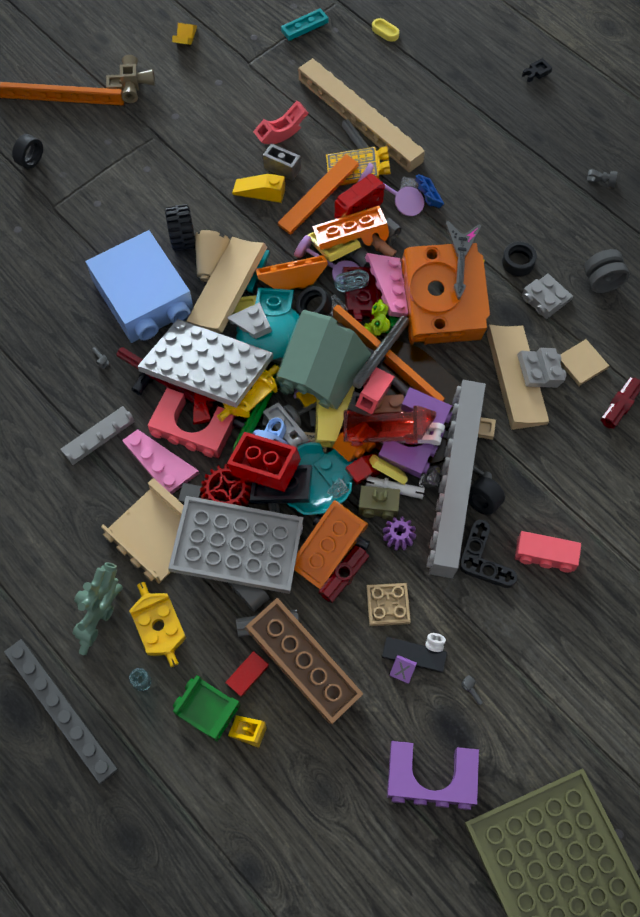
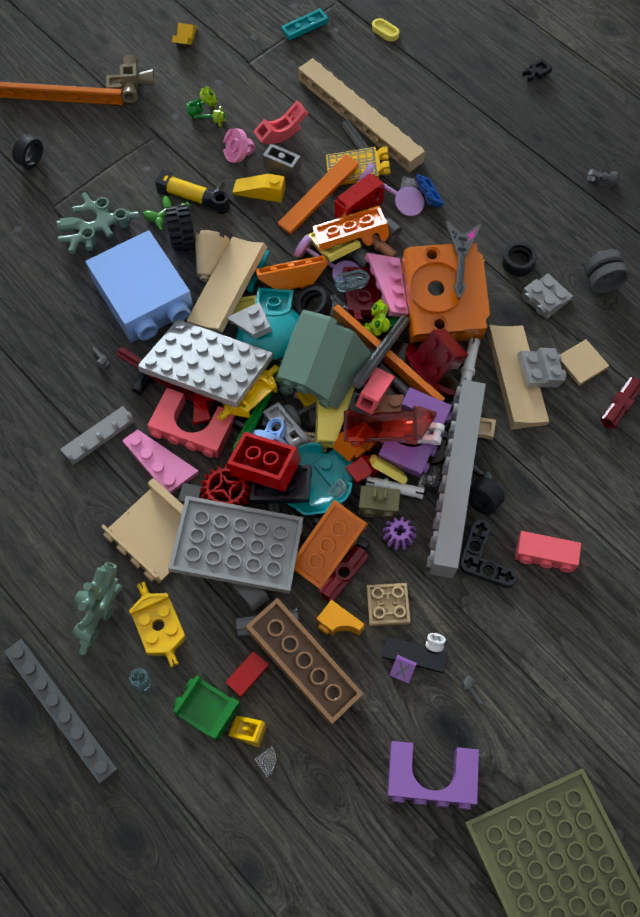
none -> sand green plant [57,192,139,254]
none -> bright green piece [143,196,190,231]
none -> piece [155,170,230,214]
none -> plant [186,86,226,127]
none -> bright pink tile [223,128,256,163]
none -> clear tile [255,746,276,778]
none -> light orange arch [316,600,364,636]
none -> dark red piece [406,329,468,397]
none -> white pin [459,338,480,386]

